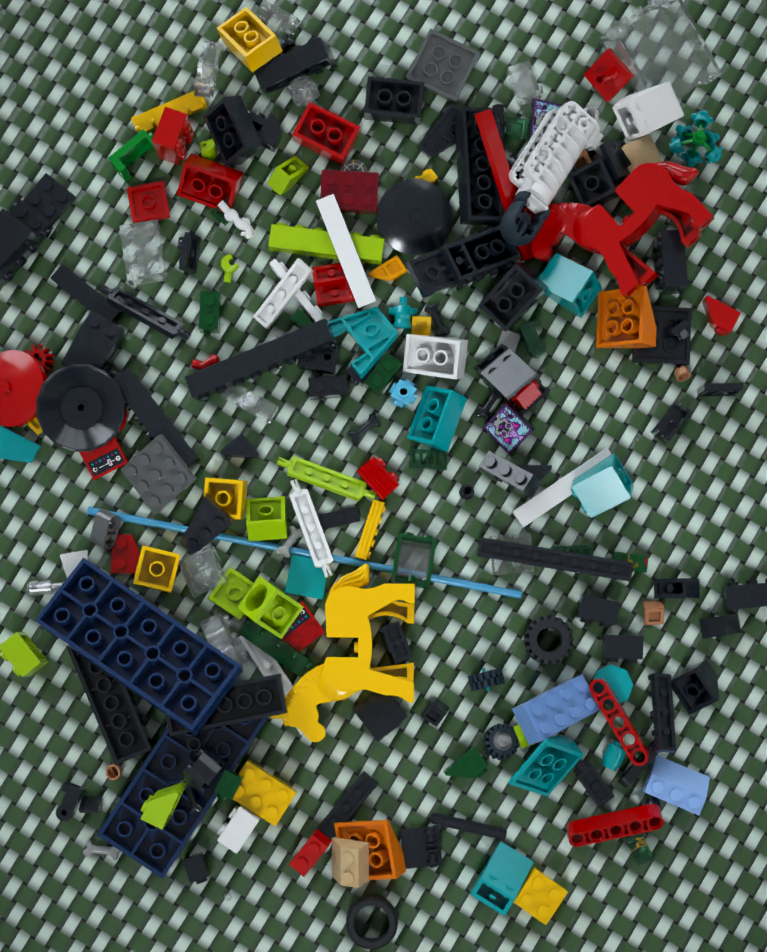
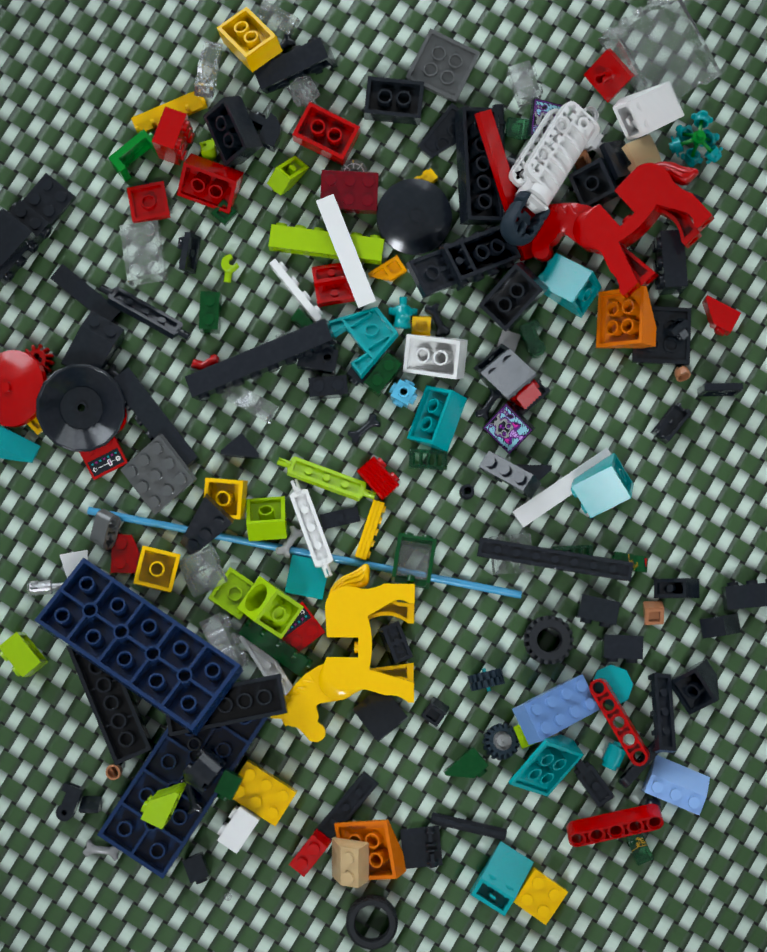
white animal [217,200,256,239] -> none
white tile [253,258,313,329] -> none

